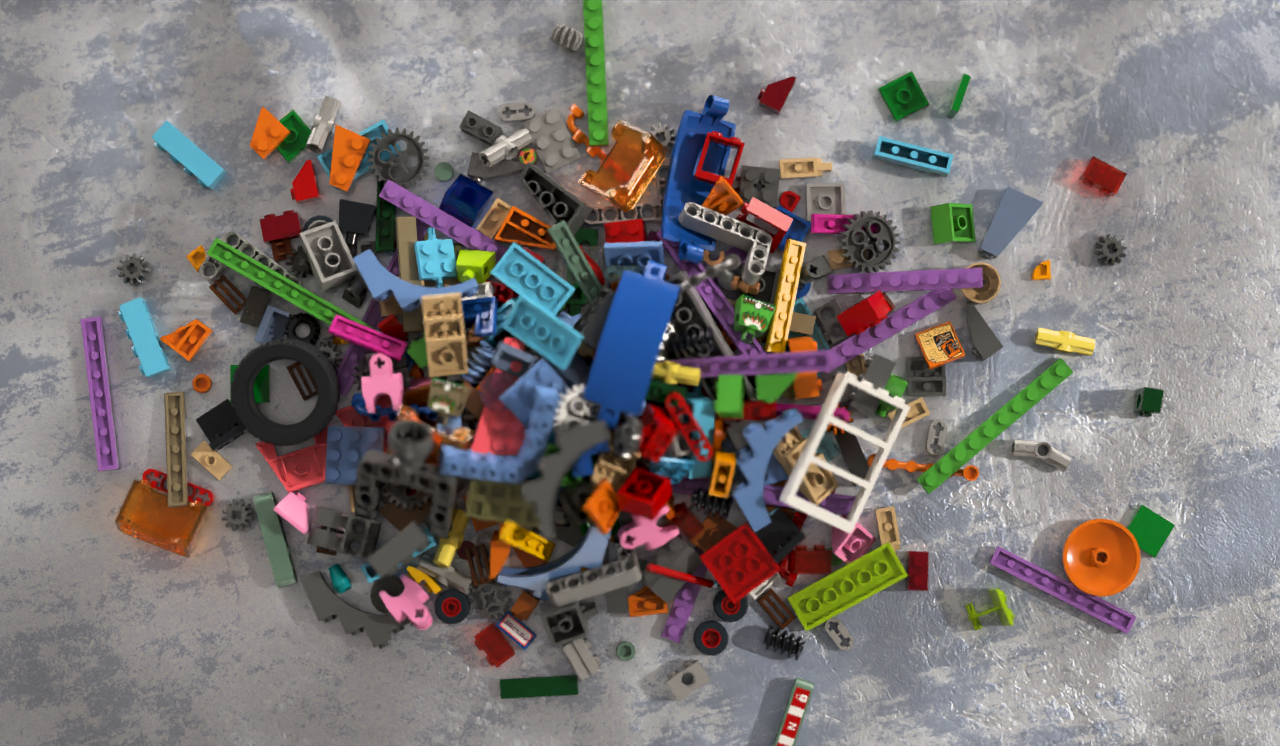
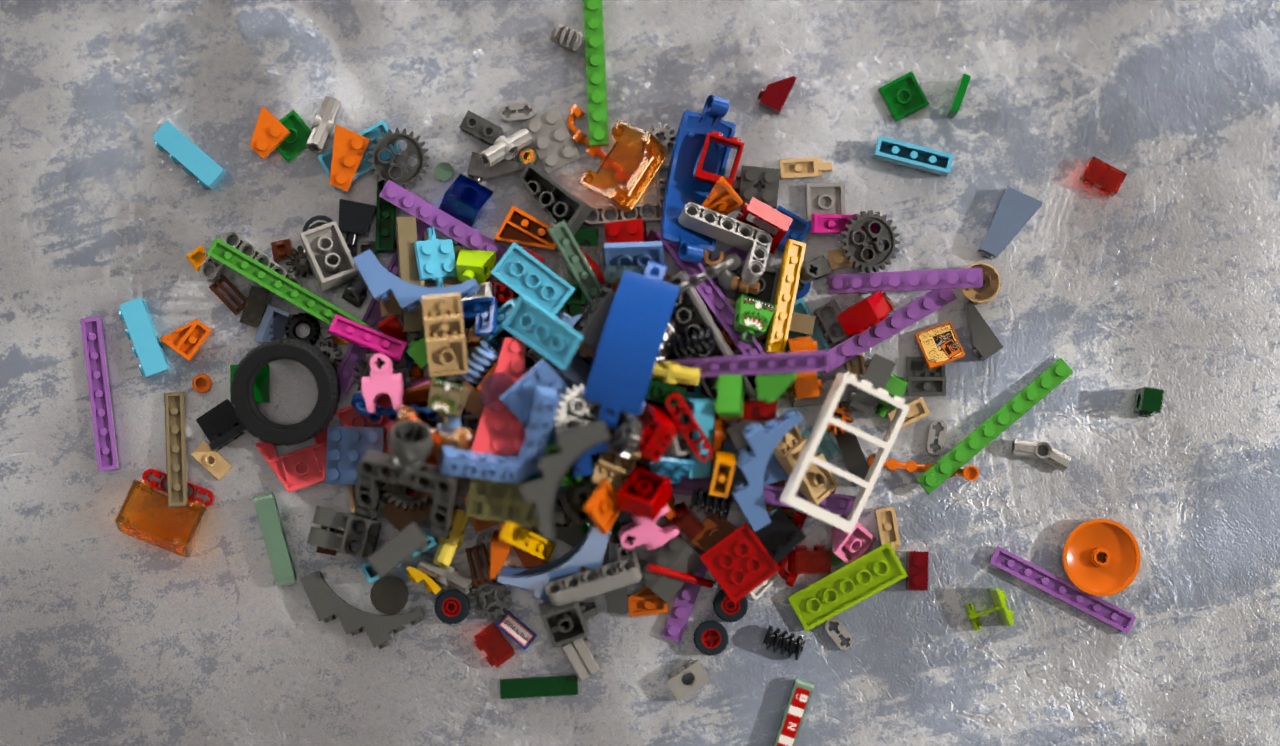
dark grey gear [117,253,151,286] -> none
dark grey gear [222,499,255,531] -> none
dark red brick [260,210,303,244] -> none
bright pink slope [273,491,311,534] -> none
reddish brown tile [286,362,318,401] -> none
red slope [290,159,321,204] -> none
teal cone [328,564,352,594] -> none
bright pink piece [378,573,432,630] -> none
dark red tile [457,541,475,560] -> none
tan plate [476,197,512,240] -> none
sand blue panel [489,342,537,378] -> none
dark orange brick [510,590,540,621] -> none
sand green tile [616,641,635,661] -> none
reddish brown tile [757,589,796,630] -> none
dark pink tile [777,403,850,422] -> none
red tile [779,191,801,212] -> none
bright green slope [931,203,976,245] -> none
light orange tile [1031,260,1051,281] -> none
light yellow piece [1035,328,1095,356] -> none
dark grey gear [1094,233,1127,266] -> none
green tile [1127,505,1175,558] -> none

